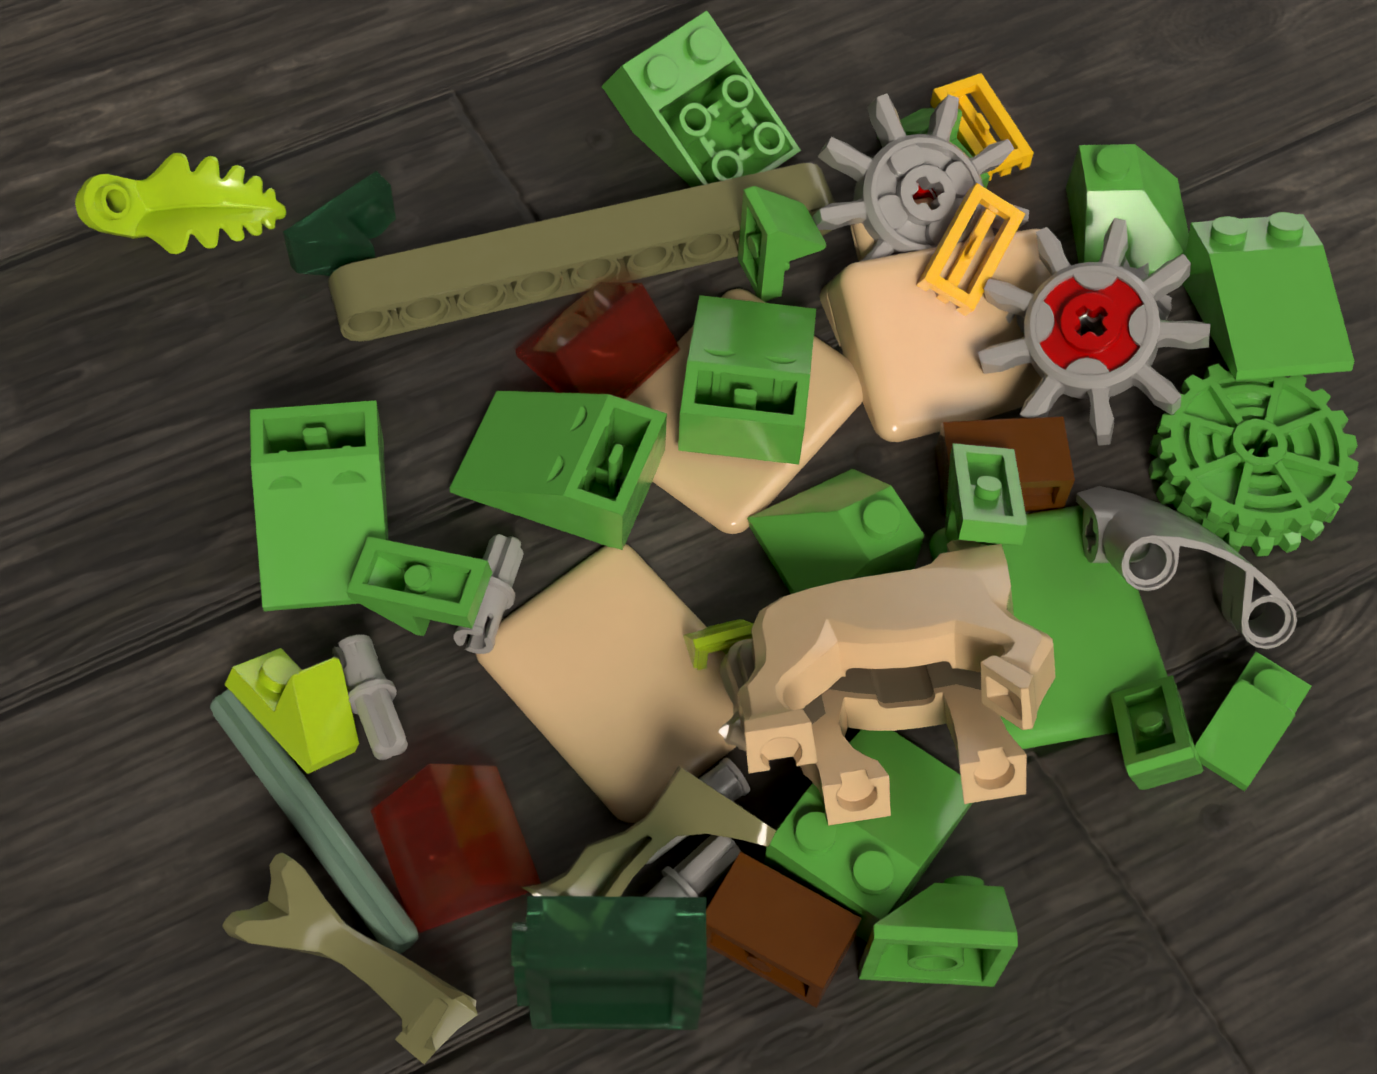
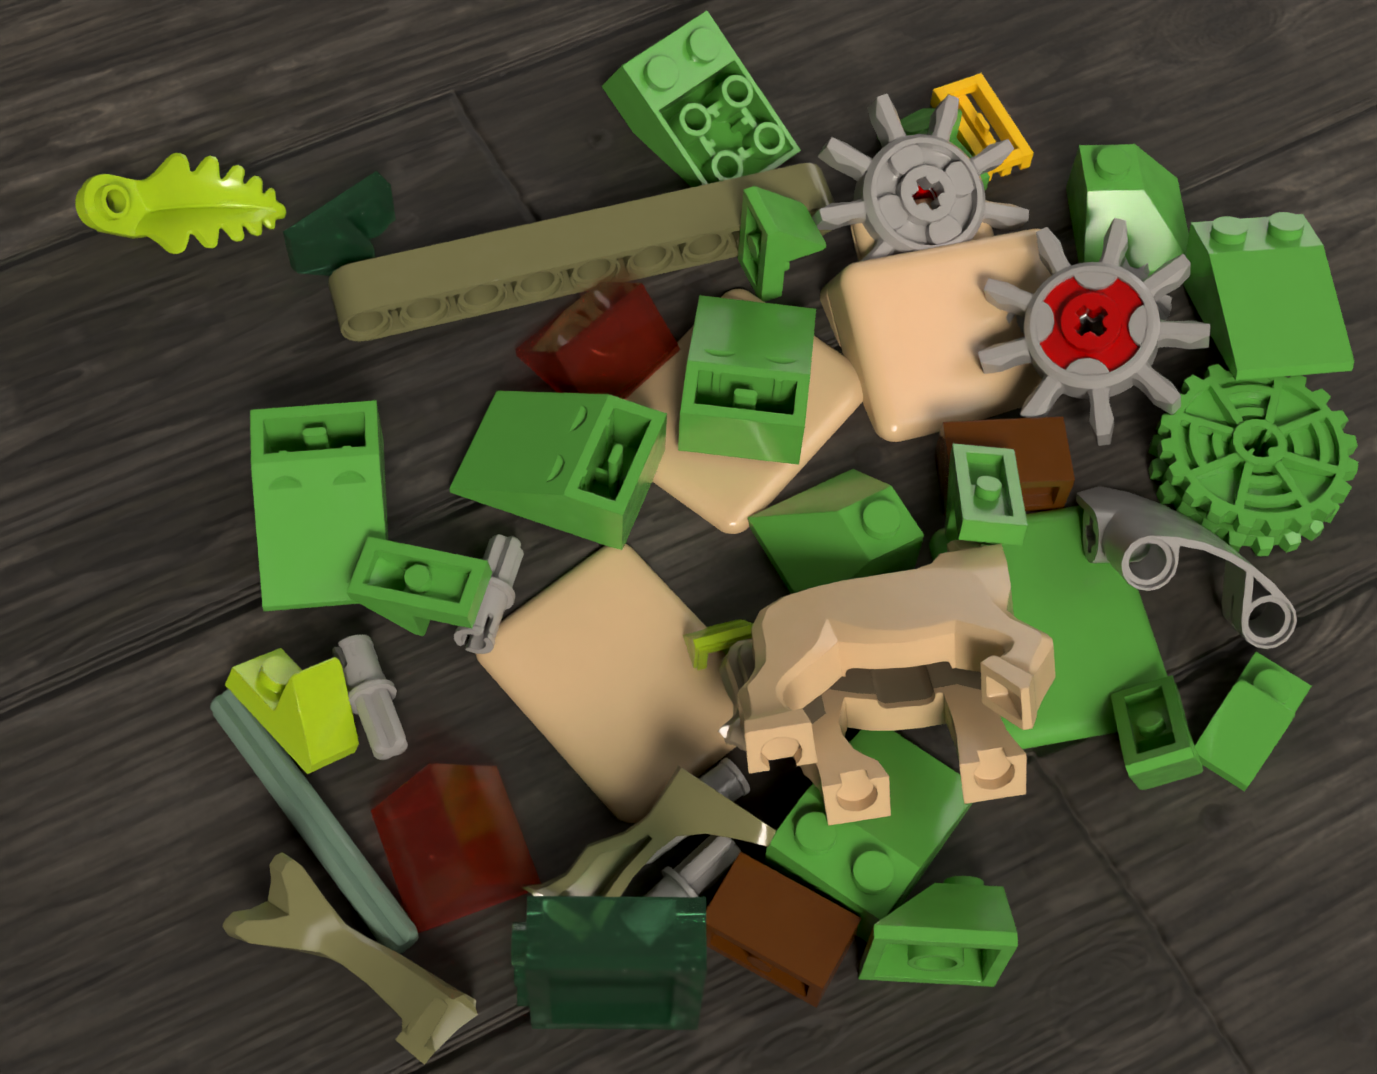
yellow tile [916,183,1025,316] -> none

